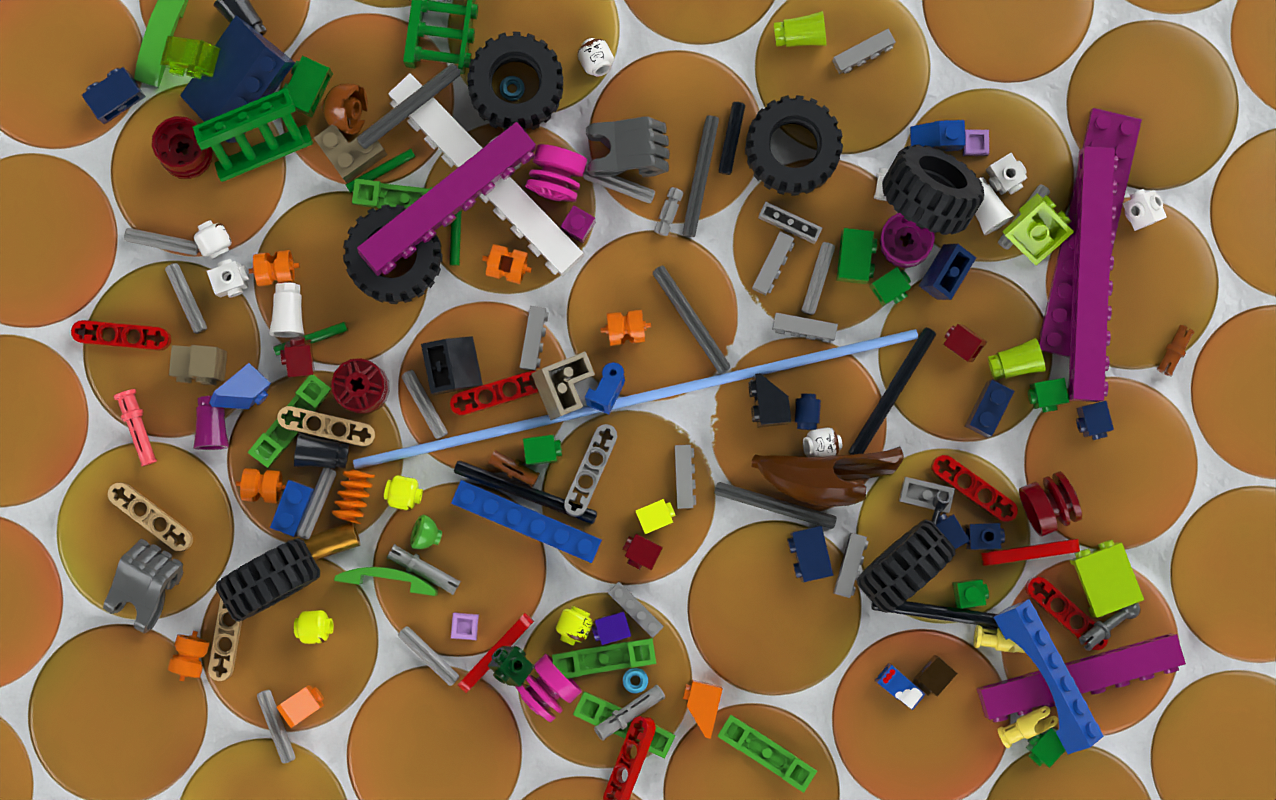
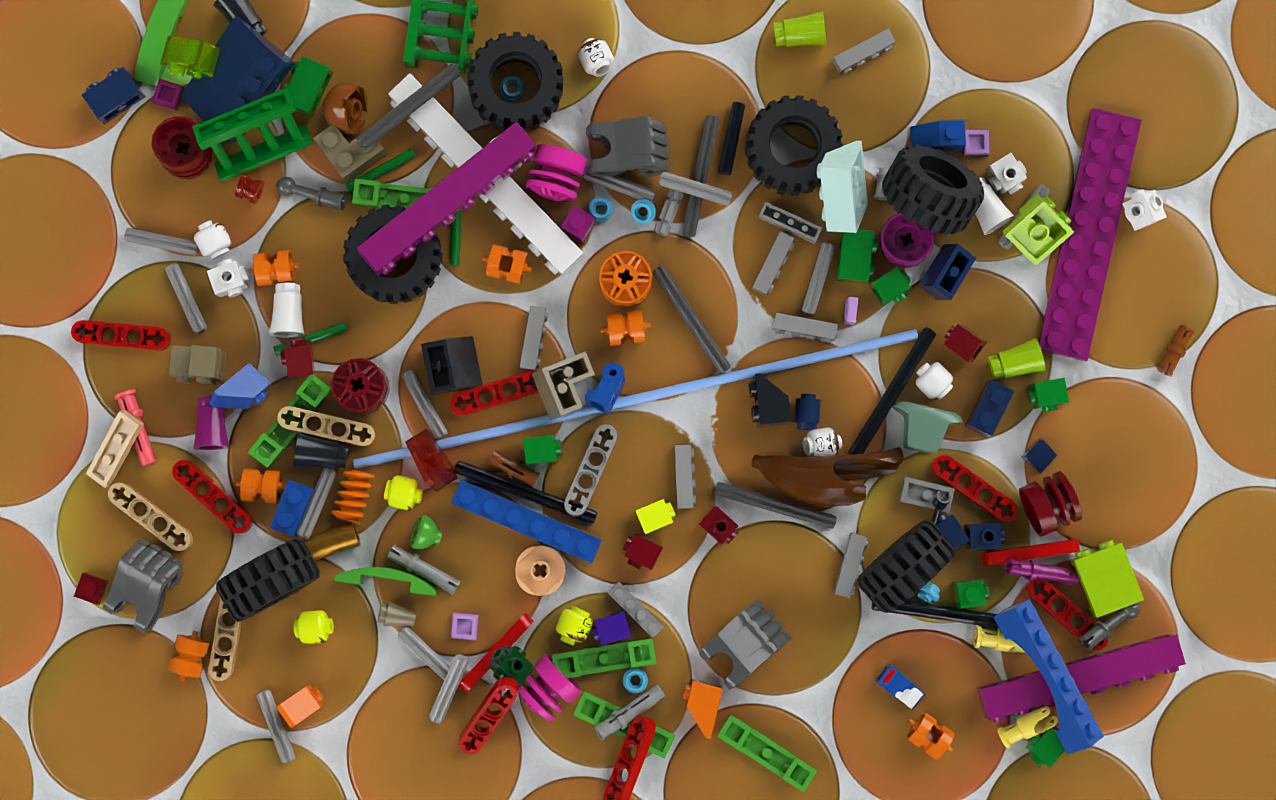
dark blue brick [787,526,834,582] -> none
dark brown brick [915,655,958,697] -> none
magenta brick [1068,146,1118,402] -> none
dark blue brick [1076,401,1114,440] -> none
none -> dark red plate [73,572,108,605]
none -> tan plate [86,410,144,488]
none -> magenta tile [151,78,185,111]
none -> red beam [172,460,253,533]
none -> clear red wheel [235,174,264,204]
none -> dark grey pin [276,177,346,210]
none -> dark tan cone [378,601,416,627]
none -> clear red slope [405,429,458,491]
none -> light grey axle [429,654,469,724]
none -> red beam [458,677,518,754]
none -> light nougat plate [515,545,566,596]
none -> medium azure plate [588,197,613,222]
none -> orange wheel [599,251,652,308]
none -> medium azure plate [631,199,656,224]
none -> light grey axle [659,172,732,206]
none -> dark red brick [699,505,738,545]
none -> dark grey piece [699,599,792,690]
none -> light aqua slope [817,141,868,233]
none -> lavender tile [843,297,858,325]
none -> sand green piece [892,401,964,454]
none -> orange wheel [906,712,955,760]
none -> white head [916,362,953,400]
none -> medium azure plate [917,582,940,603]
none -> magenta pin [1004,558,1079,585]
none -> dark blue slope [1021,438,1057,474]

